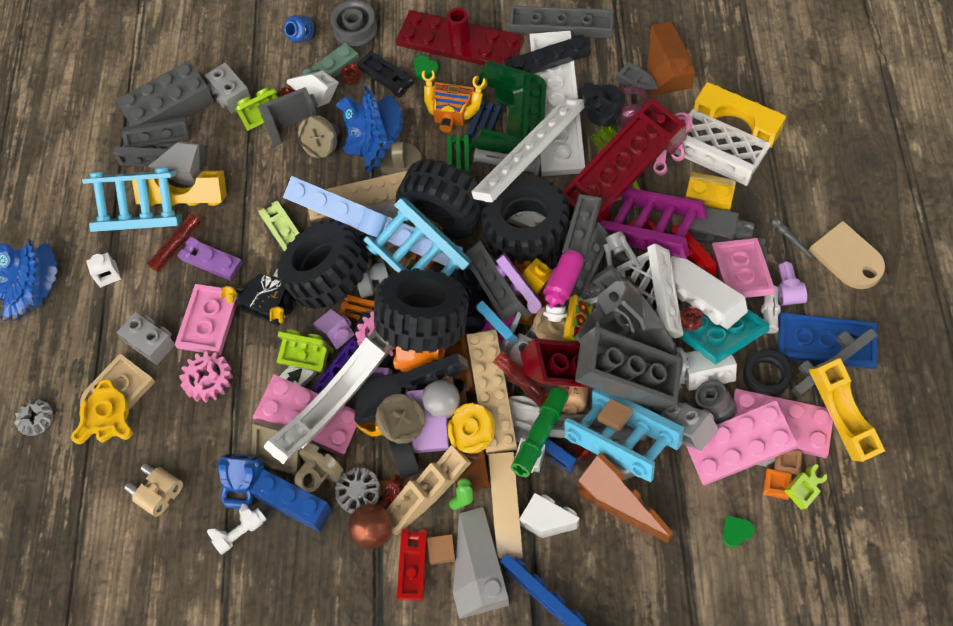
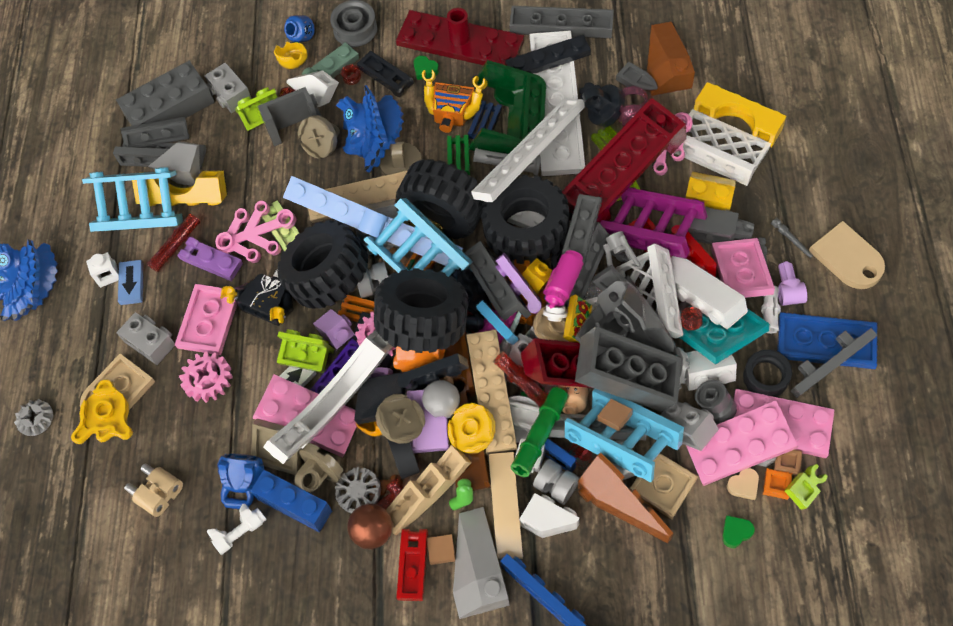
yellow arch [808,358,885,462] -> none
none -> medium blue tile [118,260,143,305]
none -> bright pink plant [216,201,296,263]
none -> yellow hair [274,41,308,70]
none -> light grey wheel [533,459,580,505]
none -> tan tile [630,453,698,519]
none -> tan tile [727,468,759,500]

